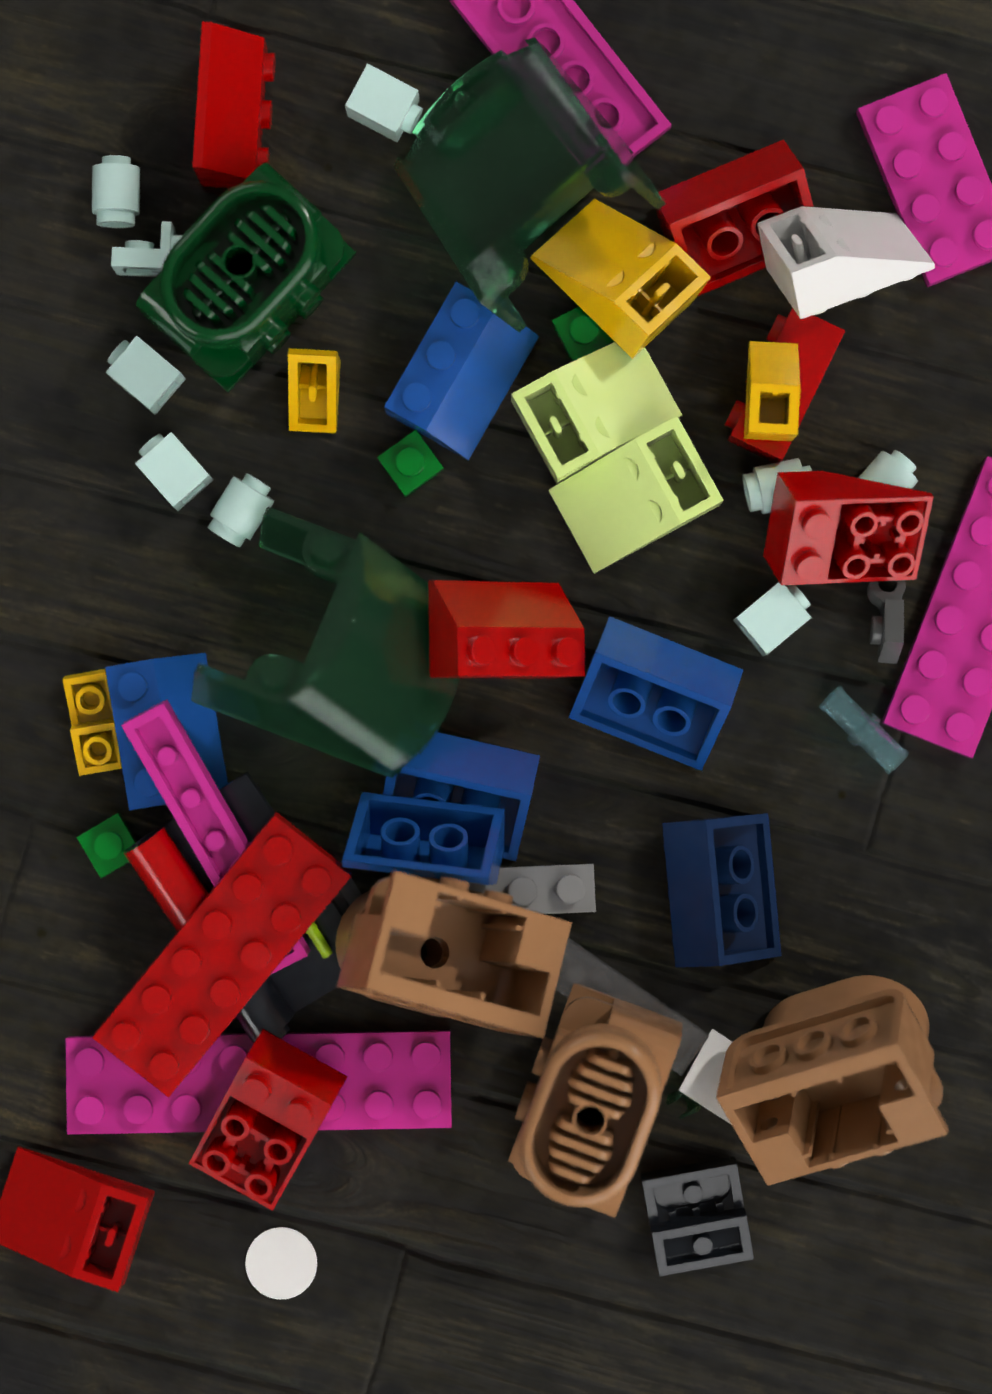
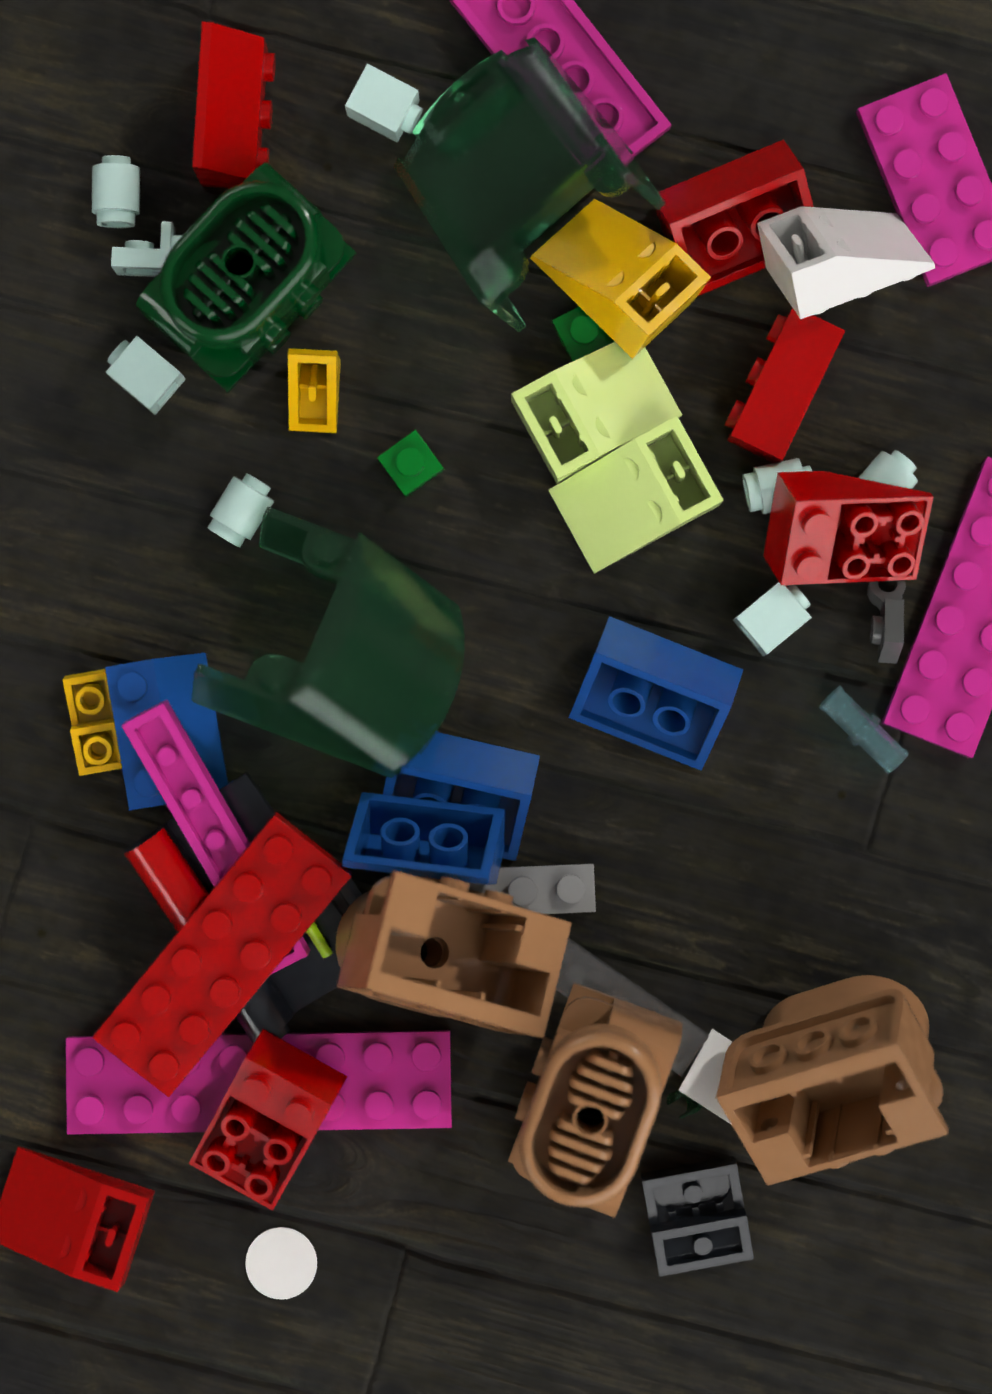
green plate [76,813,136,879] -> none
light aqua brick [135,432,214,511] -> none
blue slope [384,282,539,461] -> none
red slope [428,580,585,679] -> none
dark blue slope [662,813,782,968] -> none
yellow slope [744,341,800,441] -> none

